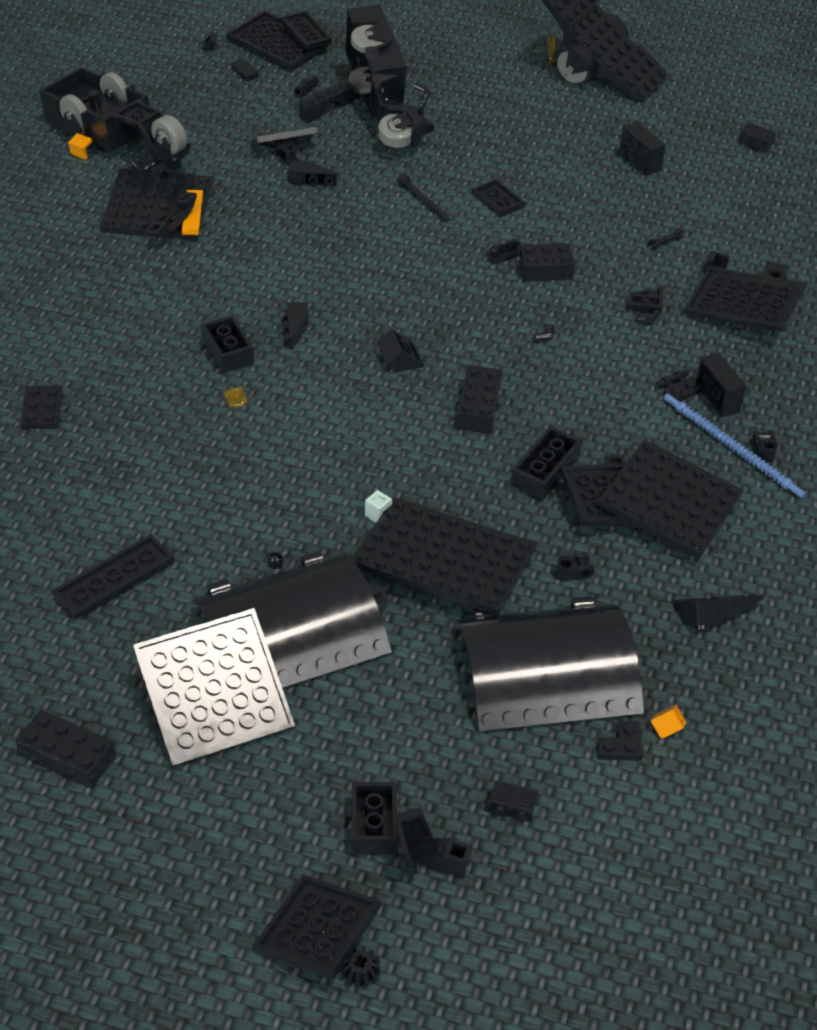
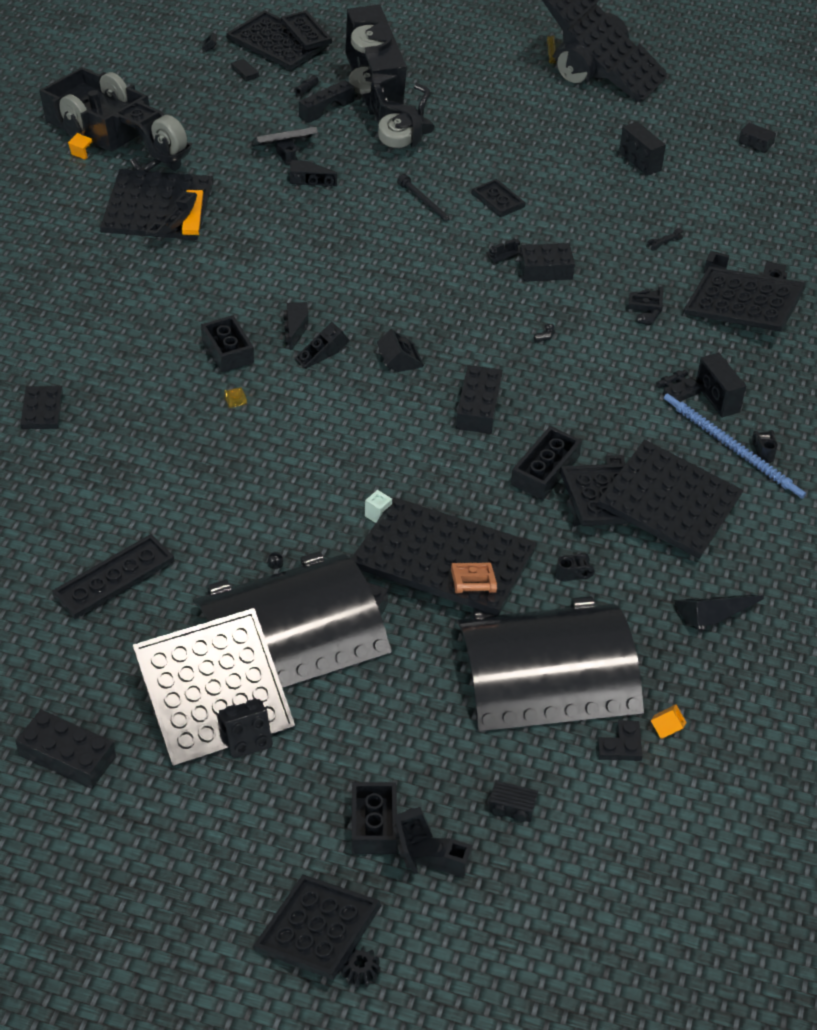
none -> black bracket [219,699,273,758]
none -> black slope [295,322,350,369]
none -> nougat plate [451,563,497,593]

